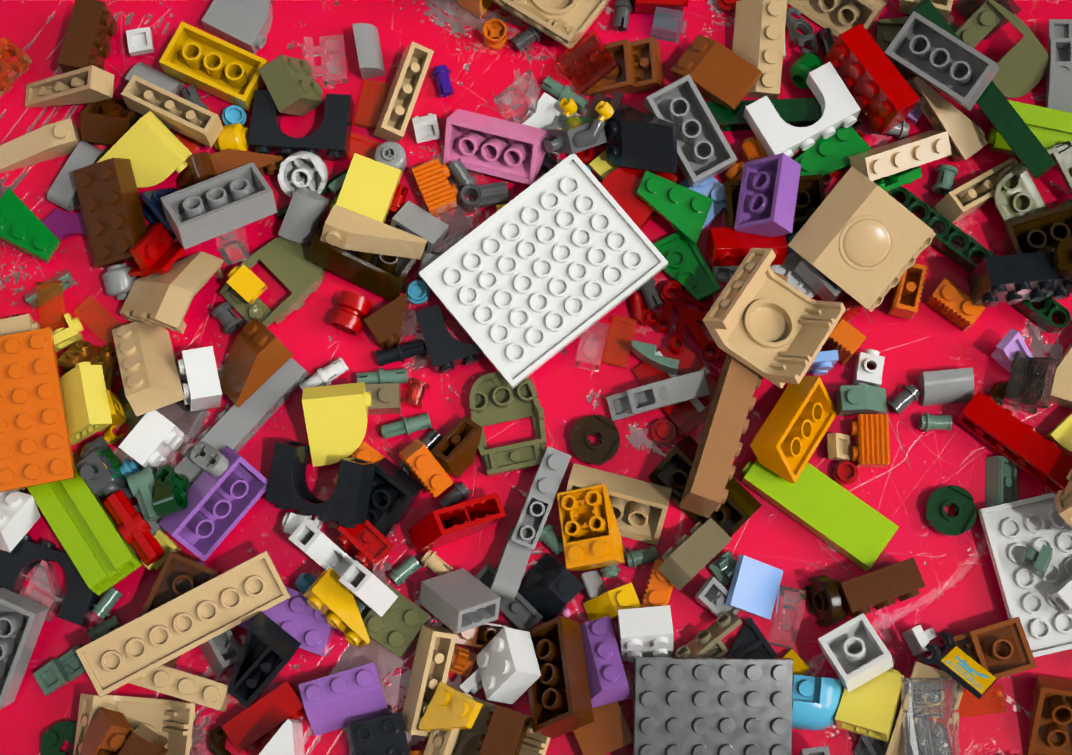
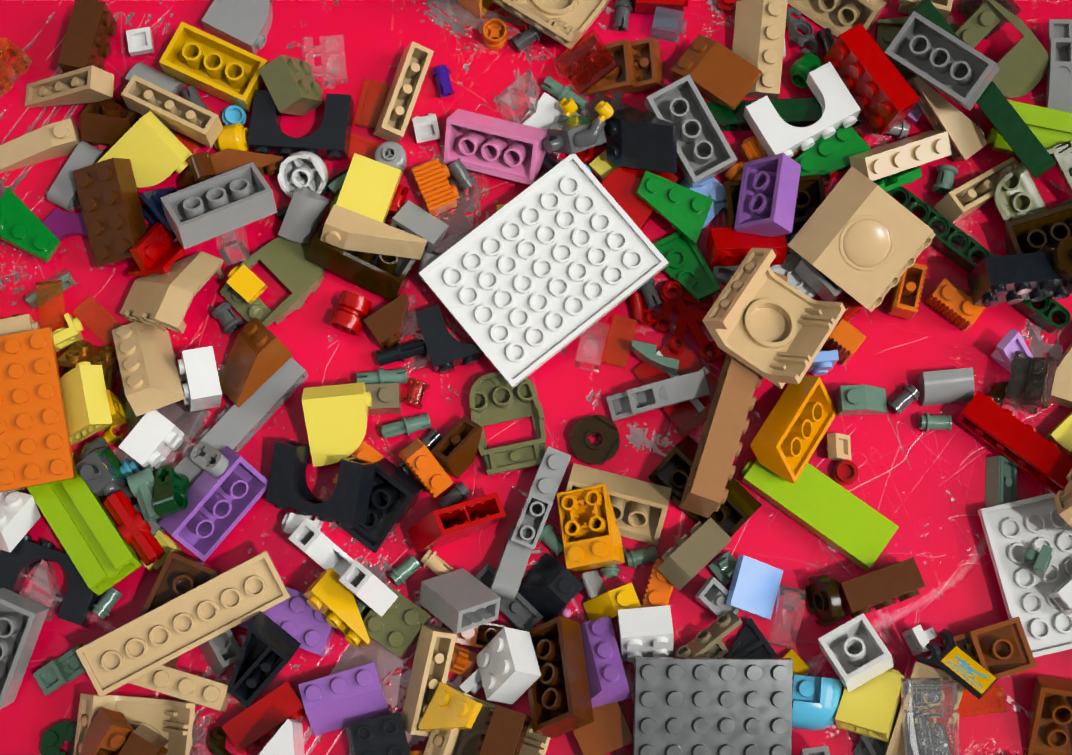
sand green pin [87,615,121,641] -> none
light grey head [103,263,136,301] -> none
medium azure tile [295,573,317,593] -> none
white pin [299,357,349,391] -> none
red bracket [336,519,395,573] -> none
light grey brick [352,23,386,79] -> none
medium azure plate [406,280,430,305] -> none
dark grey piece [460,181,509,212] -> none
red plate [651,419,676,445] -> none
orange brick [850,414,890,468] -> none
white brick [852,349,885,387] -> none
dark green plate [924,485,977,537] -> none

